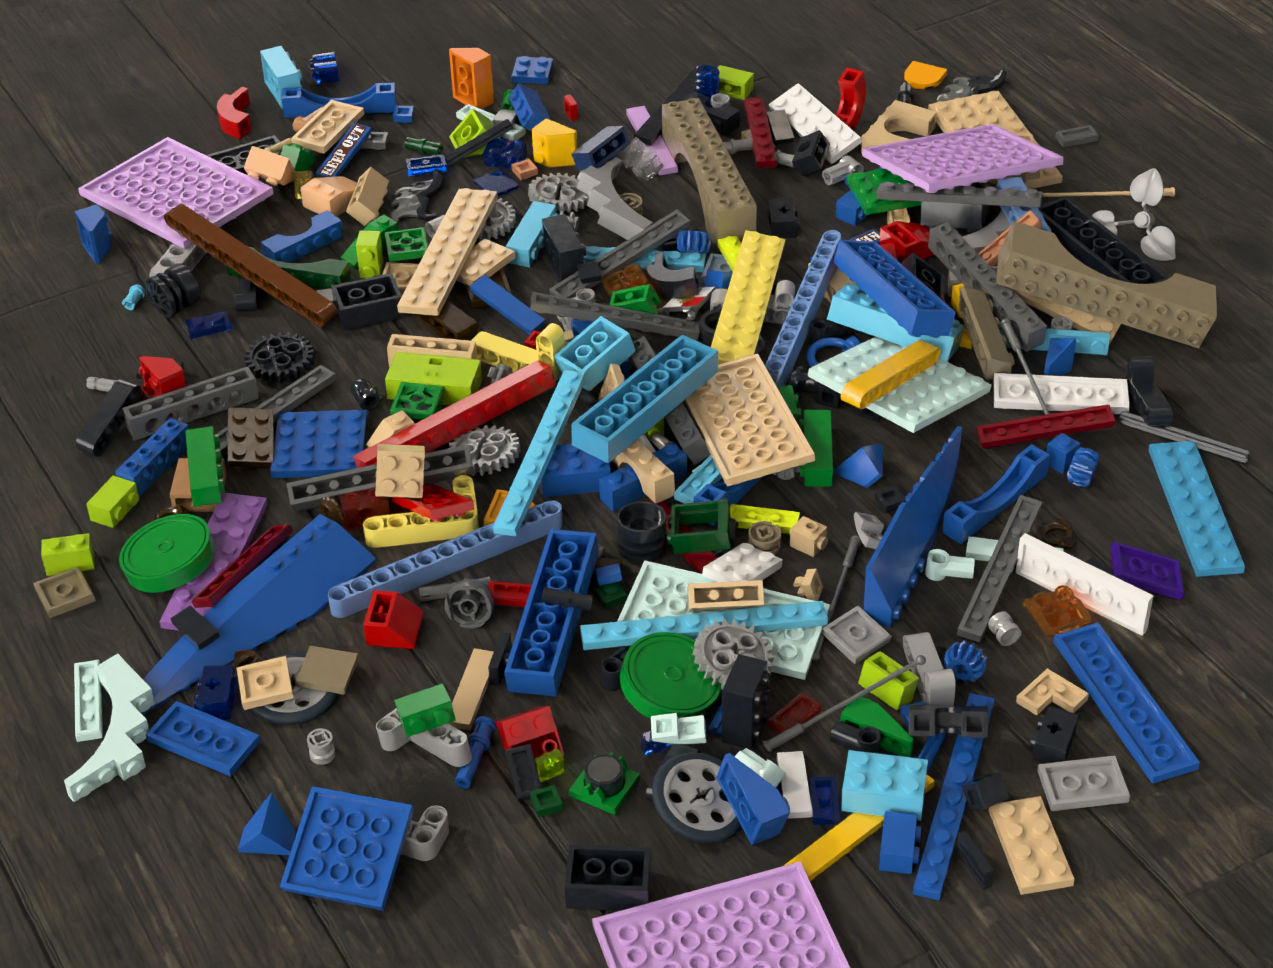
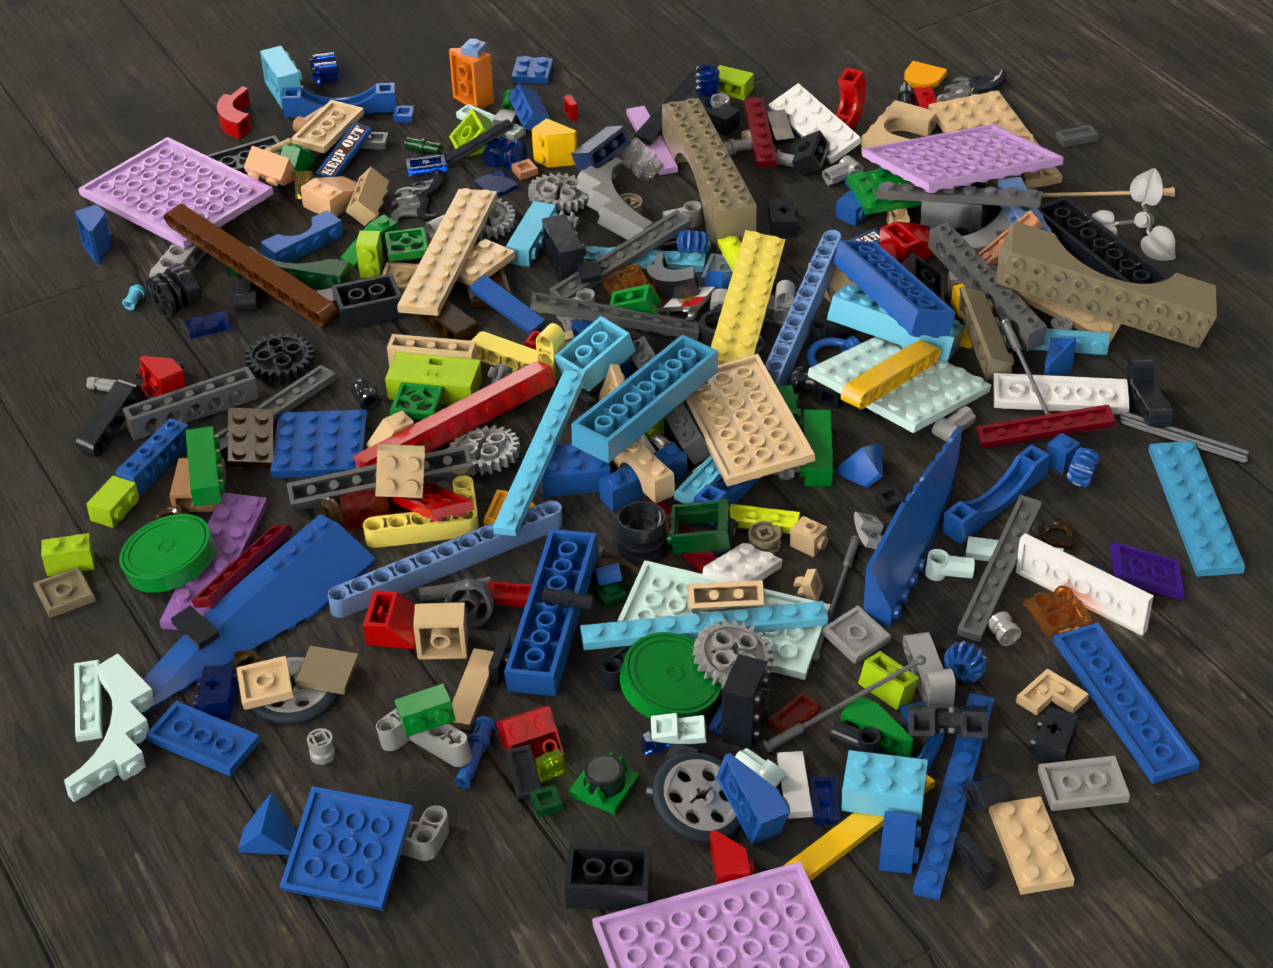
none -> tan brick [413,603,468,659]
none -> medium blue plate [461,39,487,58]
none -> light grey piece [662,201,703,227]
none -> red slope [710,830,755,885]
none -> red plate [913,86,937,109]
none -> light grey piece [932,406,976,443]

